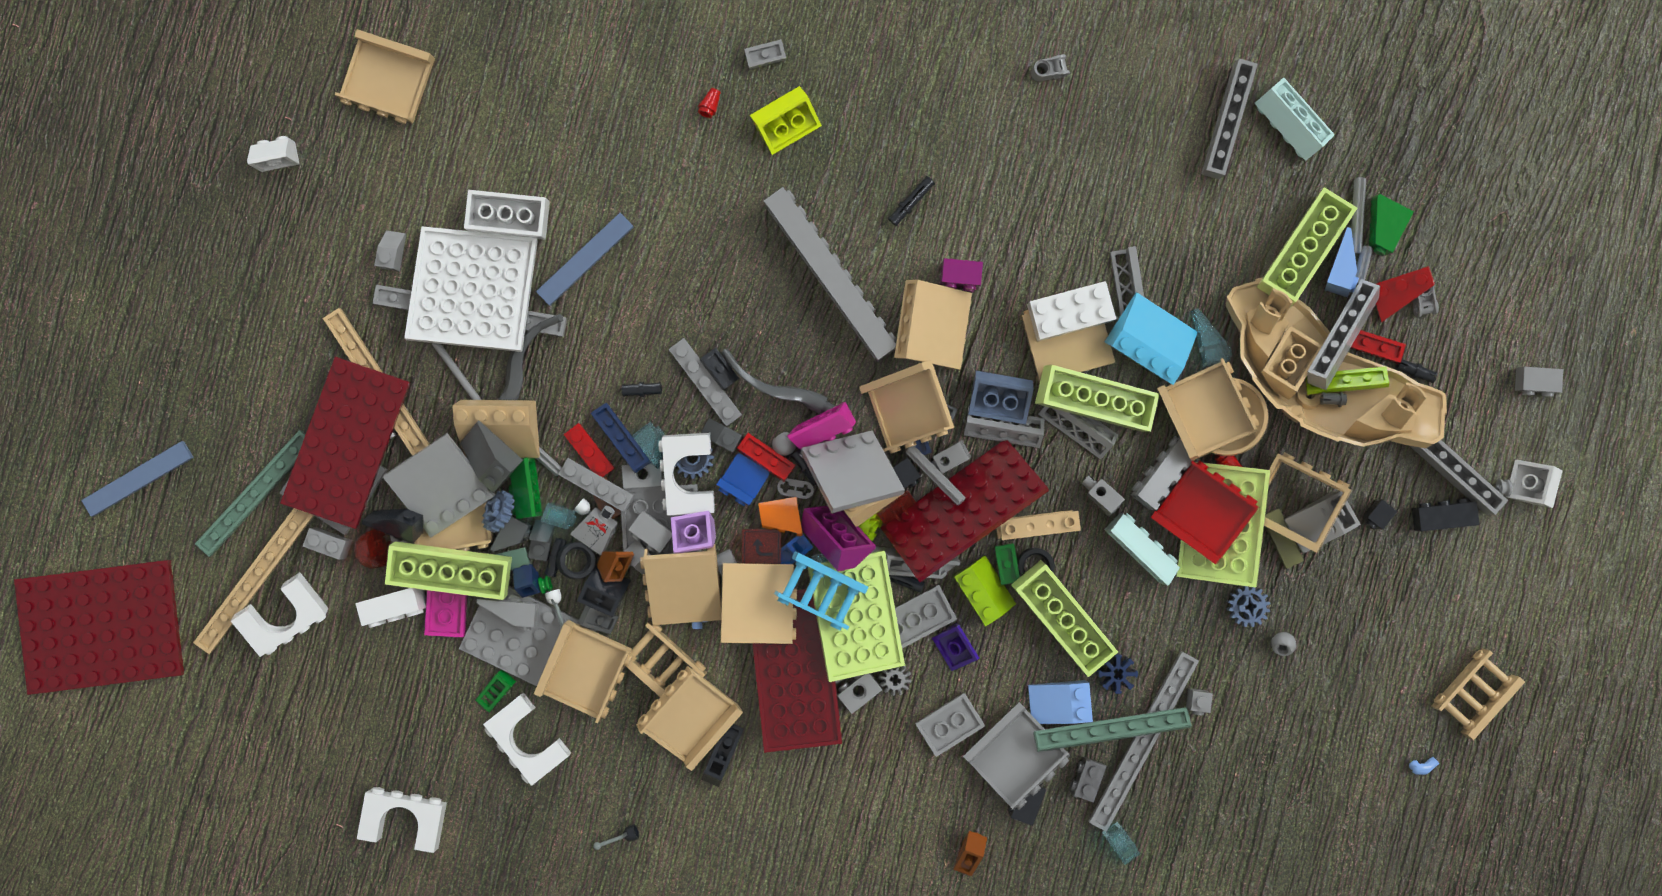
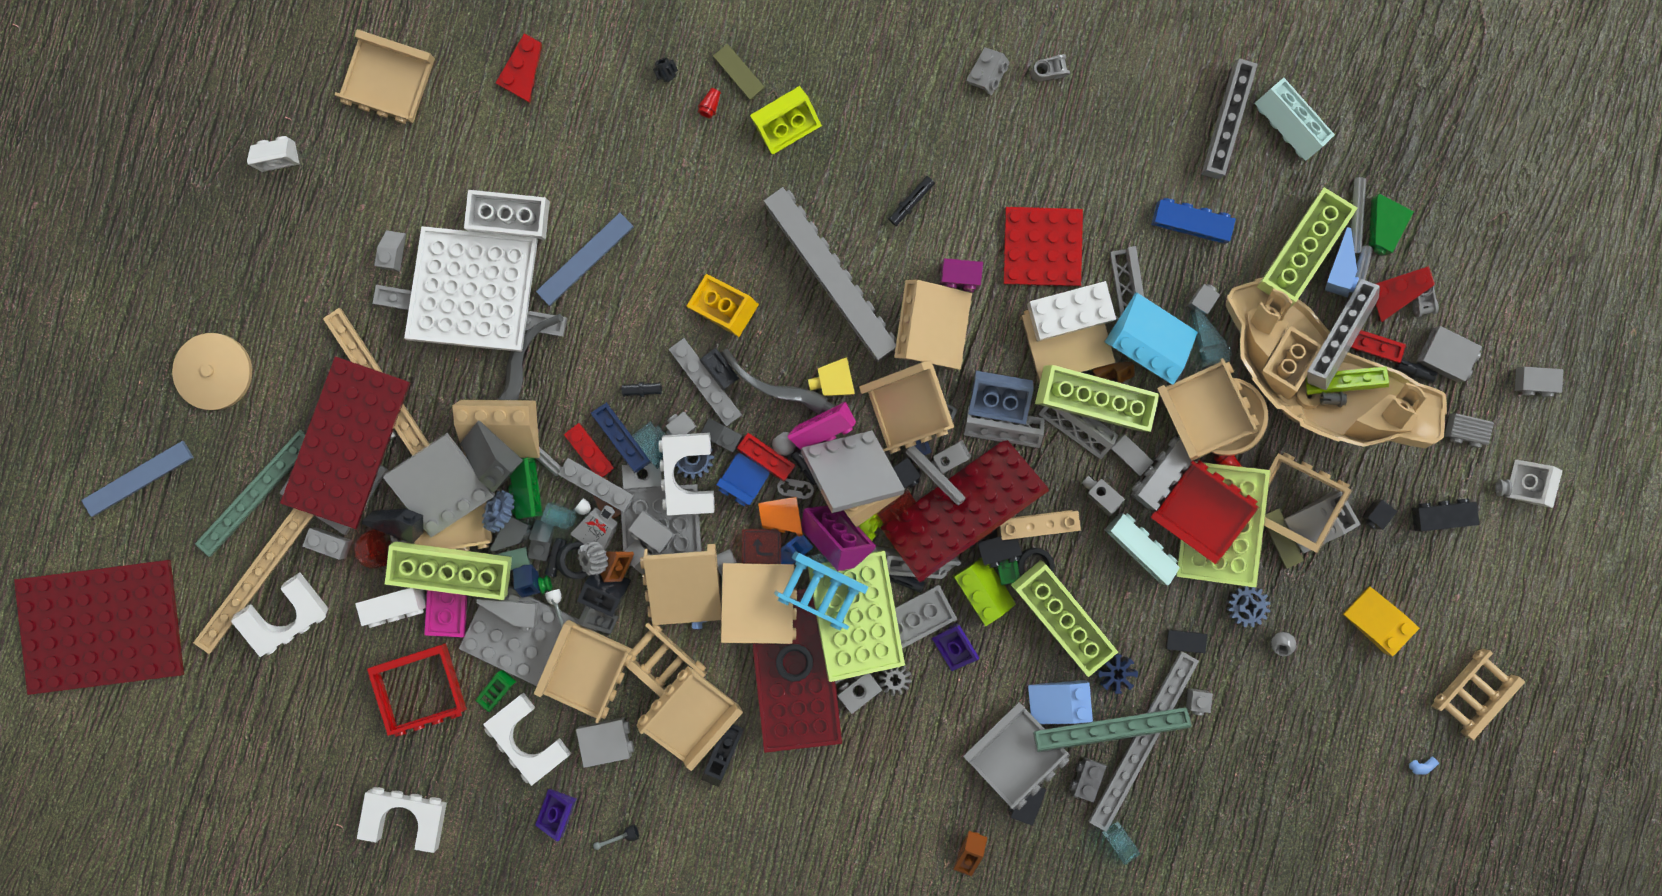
light grey bar [432,343,482,400] -> none
lavender slope [671,511,716,554] -> none
light grey plate [744,39,786,69] -> none
light grey plate [915,692,985,757] -> none
light grey brick [1410,440,1508,515] -> none
none -> tan dish [172,333,252,410]
none -> red window [367,643,467,737]
none -> red wing [496,33,542,103]
none -> dark purple slope [535,789,577,841]
none -> light grey brick [576,717,634,768]
none -> light grey gear [578,541,608,575]
none -> black gear [653,57,678,82]
none -> light grey brick [666,412,697,435]
none -> yellow slope [687,274,759,337]
none -> olive tile [713,43,765,101]
none -> black tyre [776,644,813,681]
none -> light yellow torso [808,358,855,396]
none -> light grey bracket [966,47,1010,95]
none -> black brick [978,536,1023,568]
none -> red plate [1003,207,1083,287]
none -> reddish brown slope [1092,361,1134,383]
none -> light grey slope [1111,434,1153,476]
none -> blue brick [1151,198,1236,244]
none -> black tile [1166,629,1207,653]
none -> light grey brick [1187,284,1220,316]
none -> yellow slope [1343,586,1420,657]
none -> light grey brick [1416,326,1482,382]
none -> light grey brick [1444,413,1494,448]

